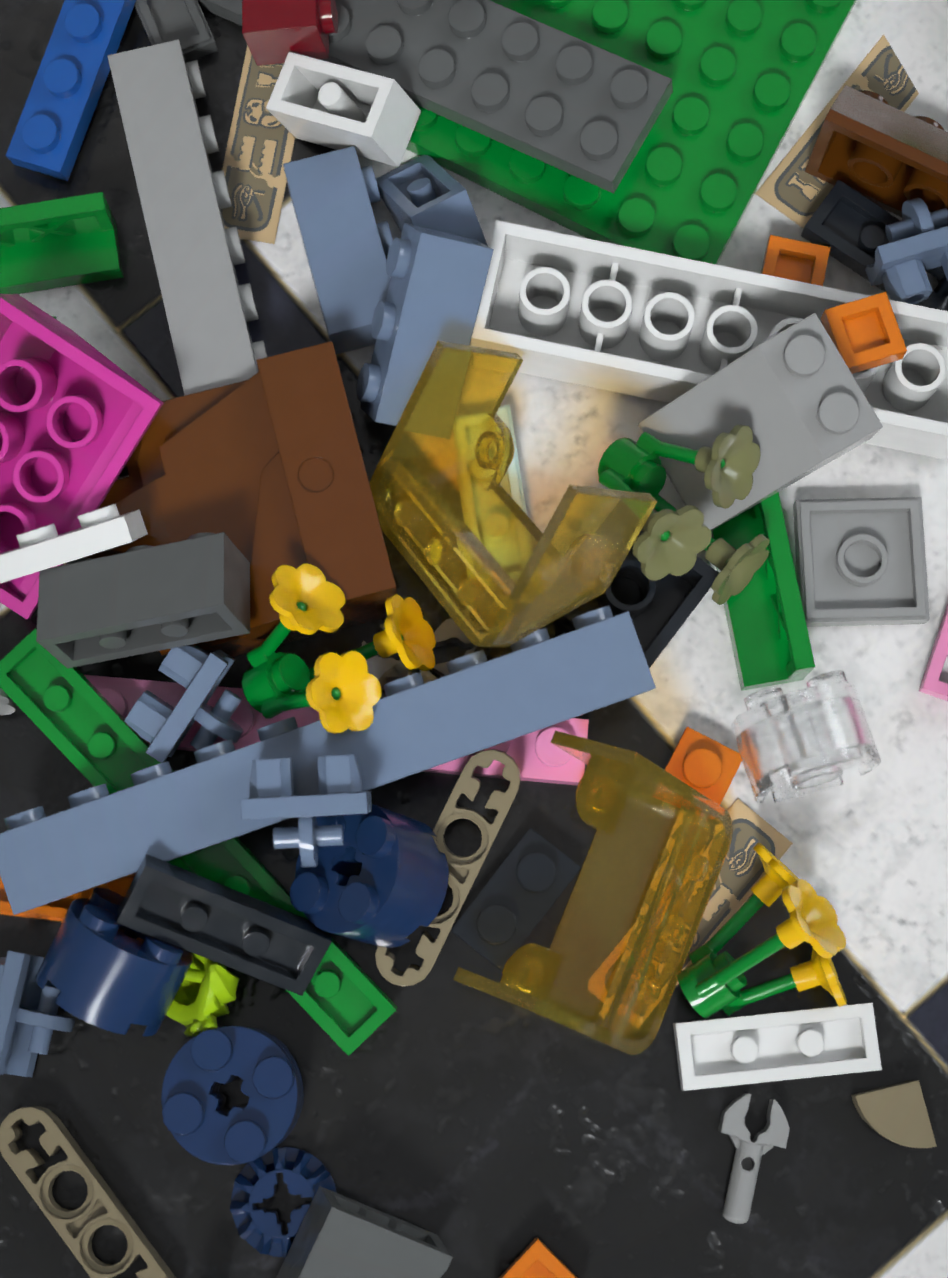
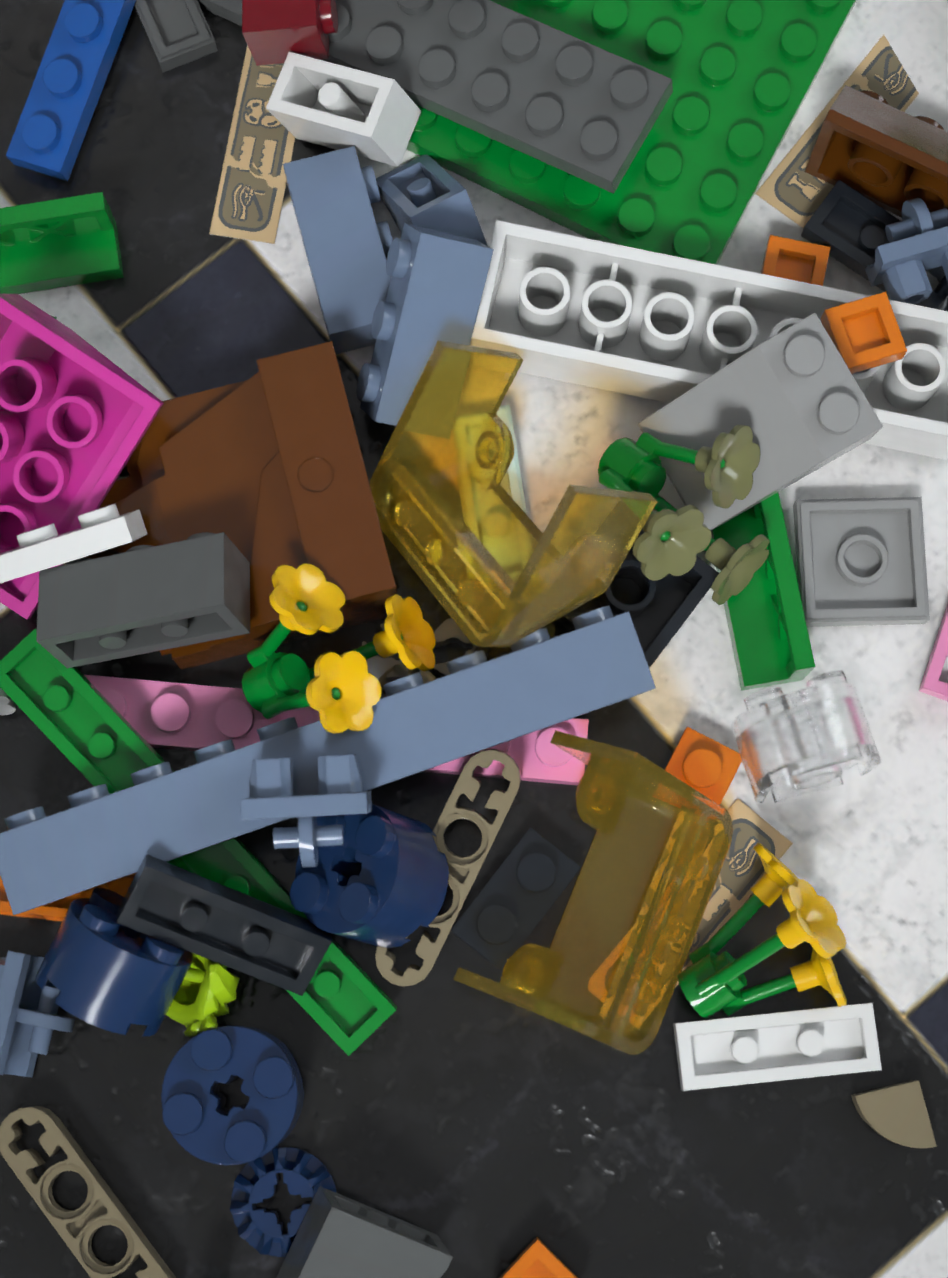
light grey brick [107,39,268,395] -> none
sand blue hips [125,644,244,763] -> none
light grey bar [718,1093,790,1224] -> none

